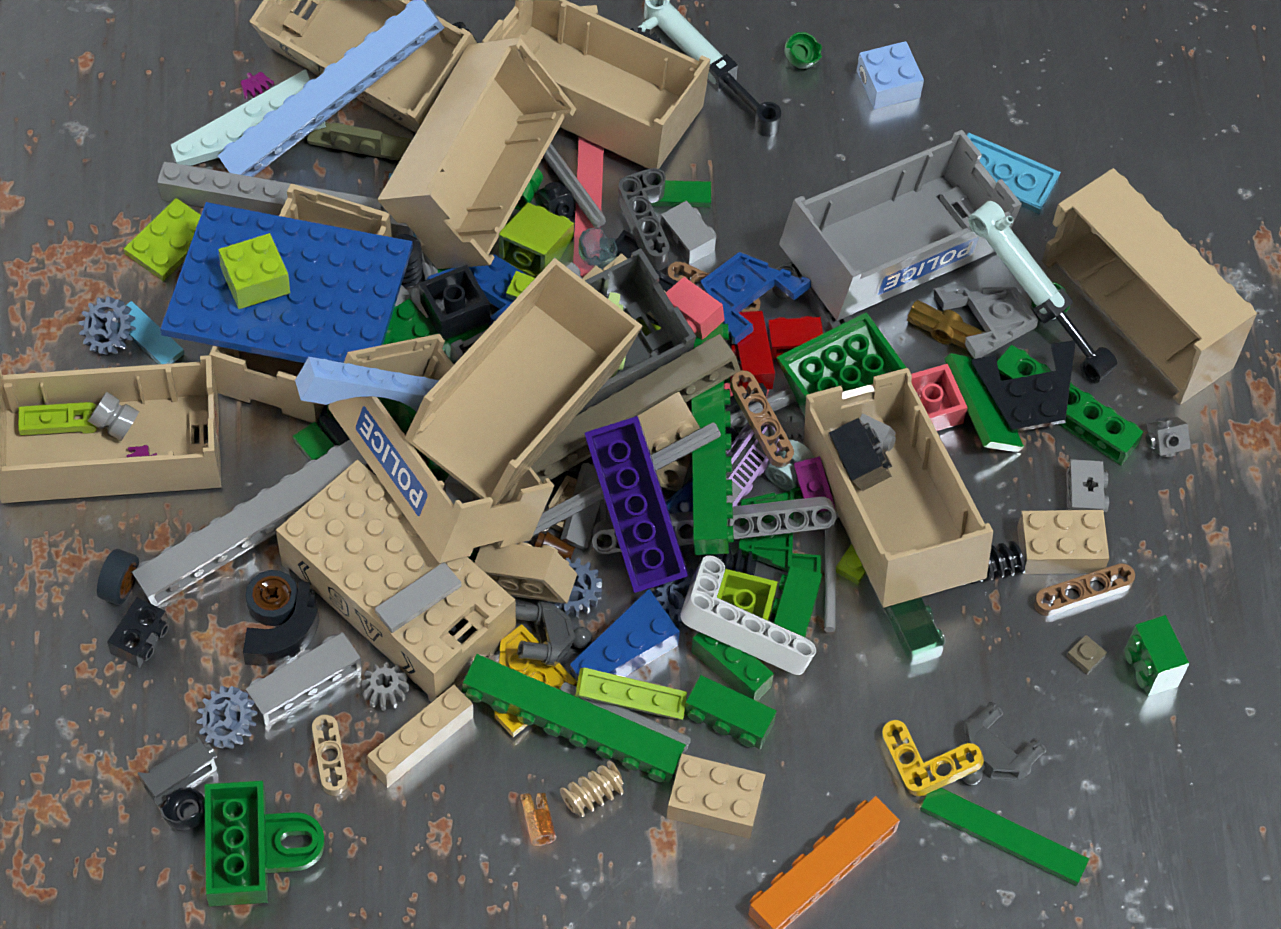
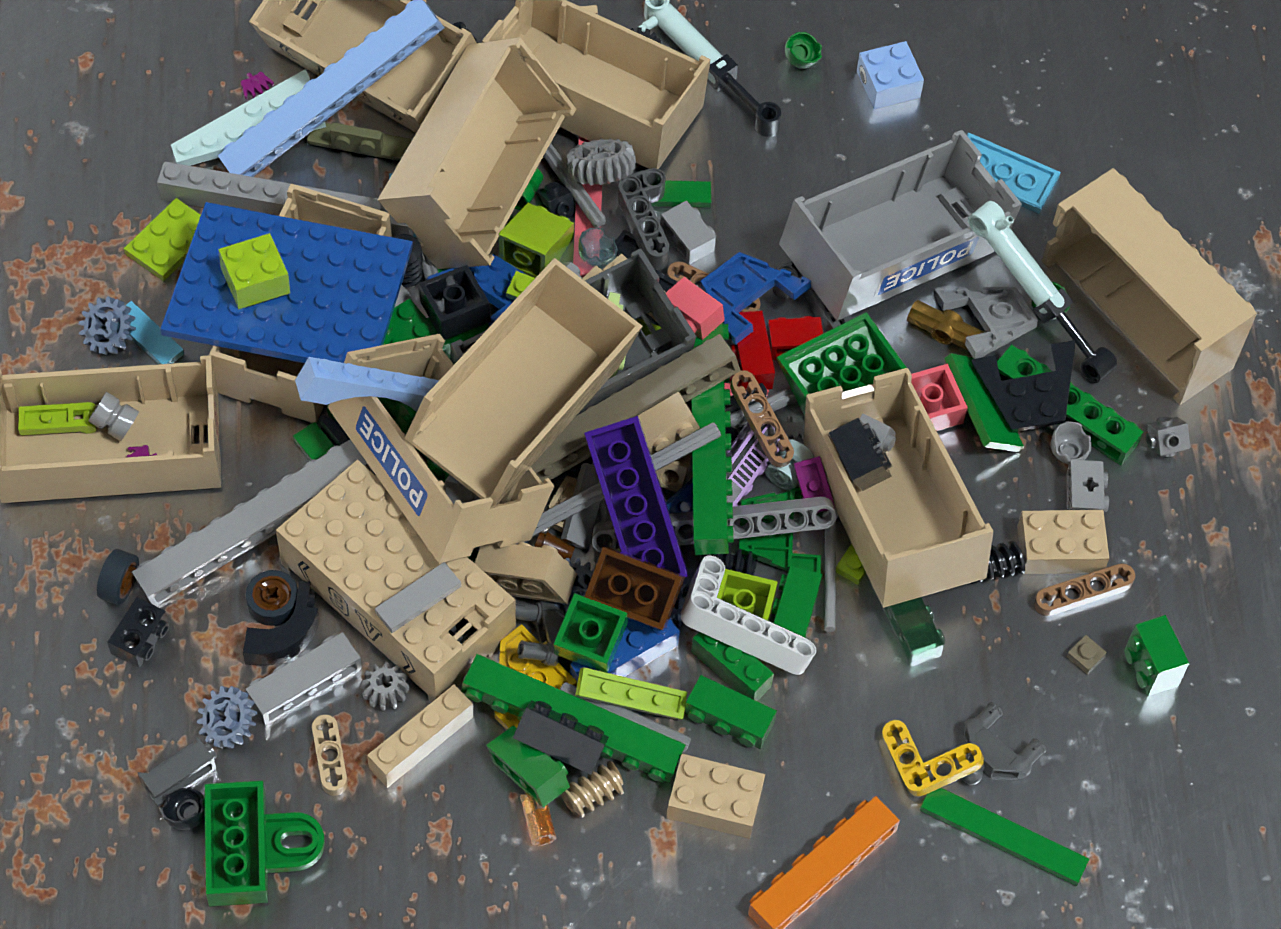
none -> green brick [486,726,570,807]
none -> black brick [513,700,609,775]
none -> green brick [553,593,628,673]
none -> light grey gear [566,138,636,186]
none -> reddish brown brick [585,547,685,630]
none -> light grey hair [1051,421,1091,465]

